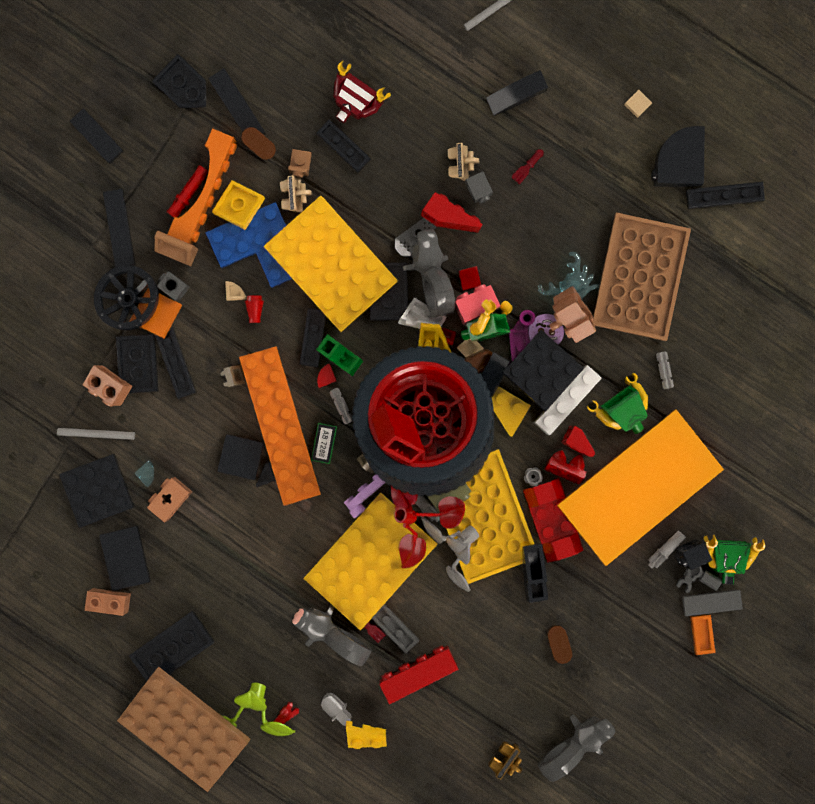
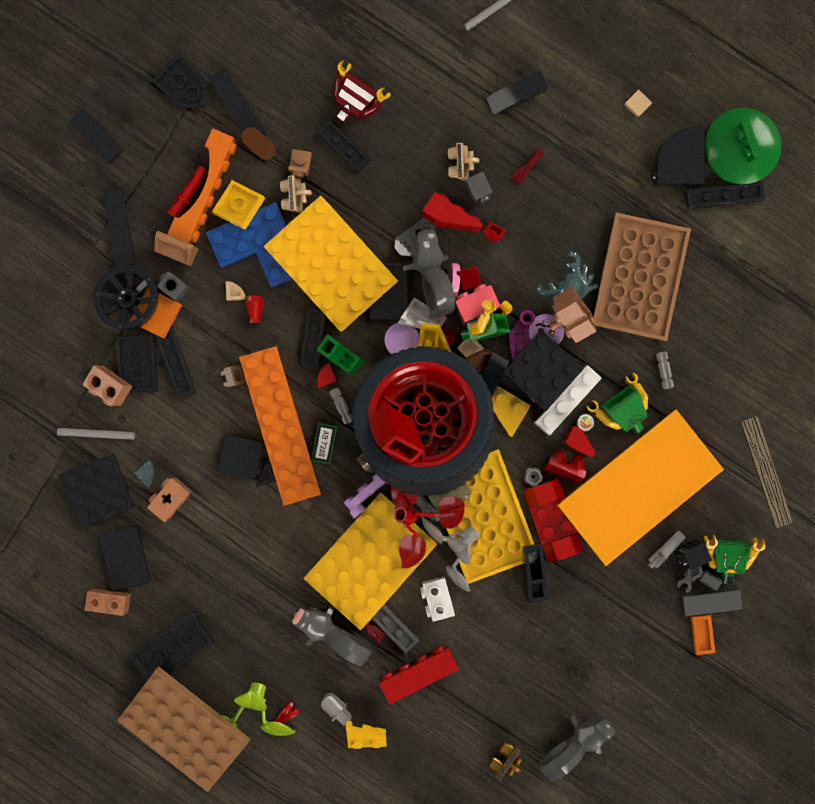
reddish brown tile [547,625,572,664] -> none
none -> lavender head [385,323,419,354]
none -> white brick [420,576,455,622]
none -> bright pink tile [447,263,460,298]
none -> red slope [484,222,506,242]
none -> tile [575,413,595,432]
none -> green bracket [704,108,781,185]
none -> dark tan sticker [742,416,792,528]

